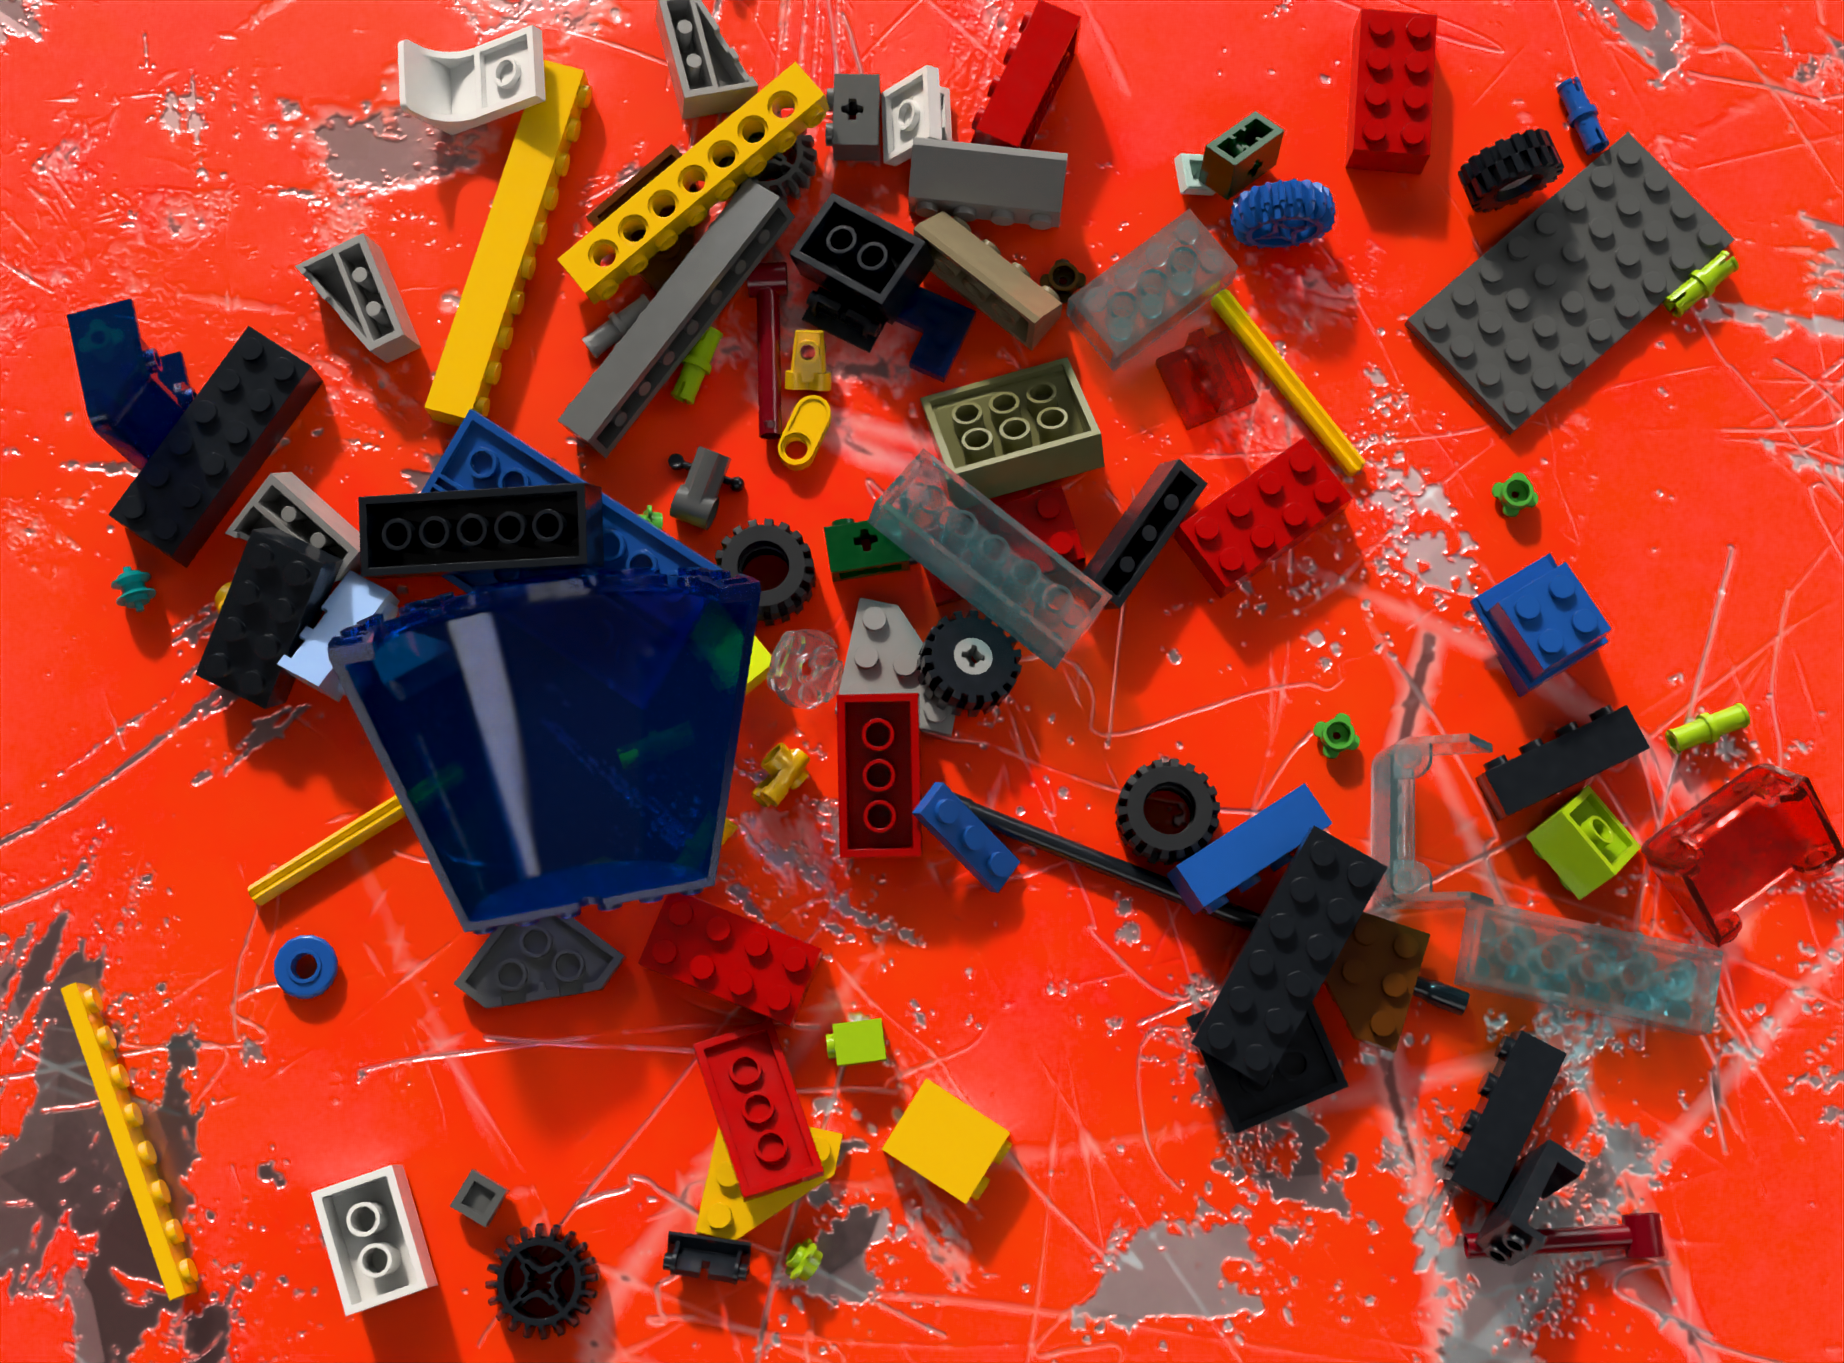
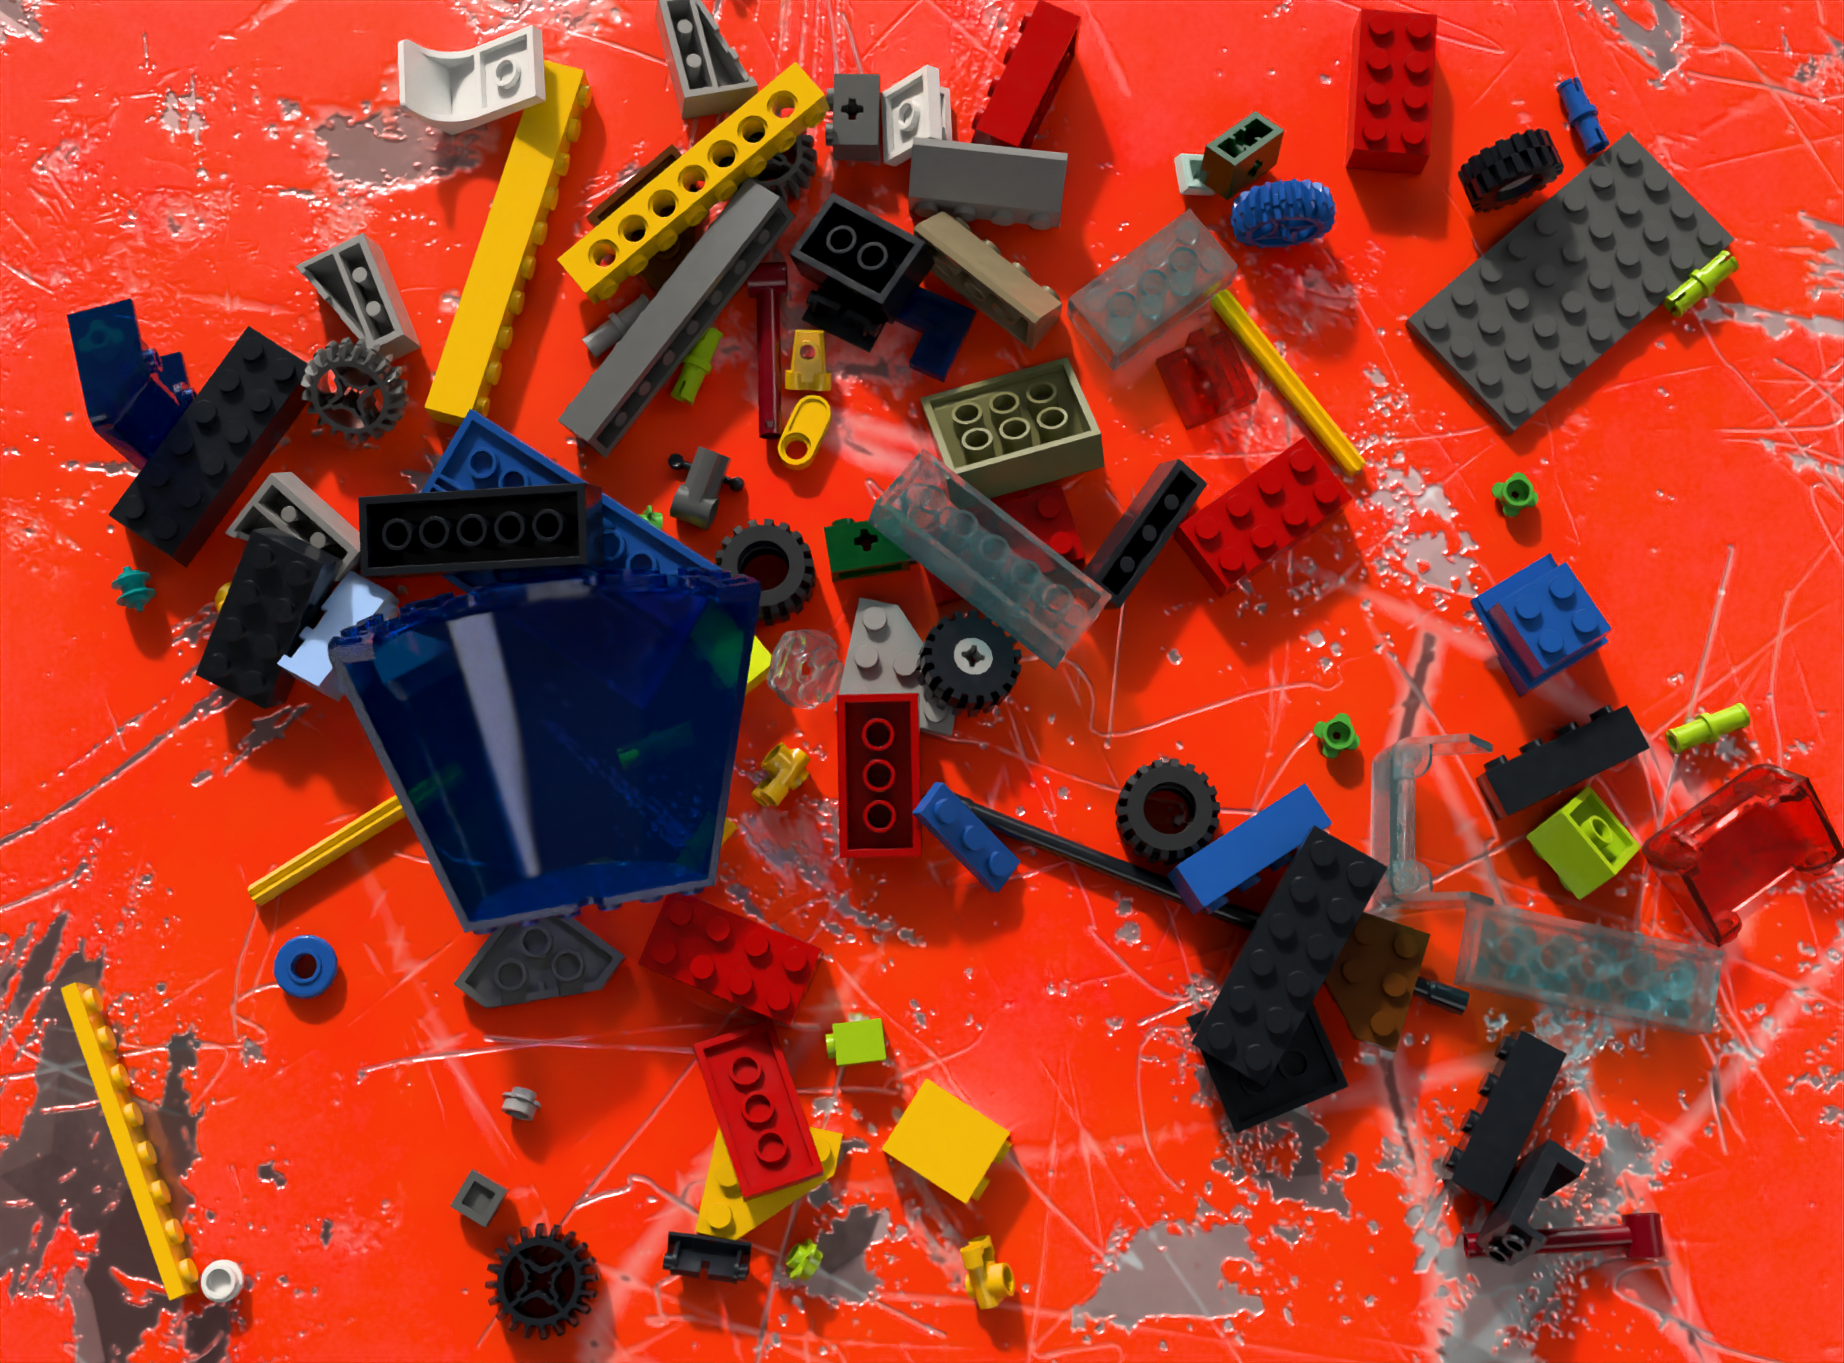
brick [311,1164,438,1316] -> none
dark brown plate [1040,259,1086,304] -> none
none -> white plate [201,1260,244,1303]
none -> dark grey gear [300,337,409,443]
none -> light grey plate [501,1087,541,1121]
none -> yellow plate [960,1235,1015,1309]

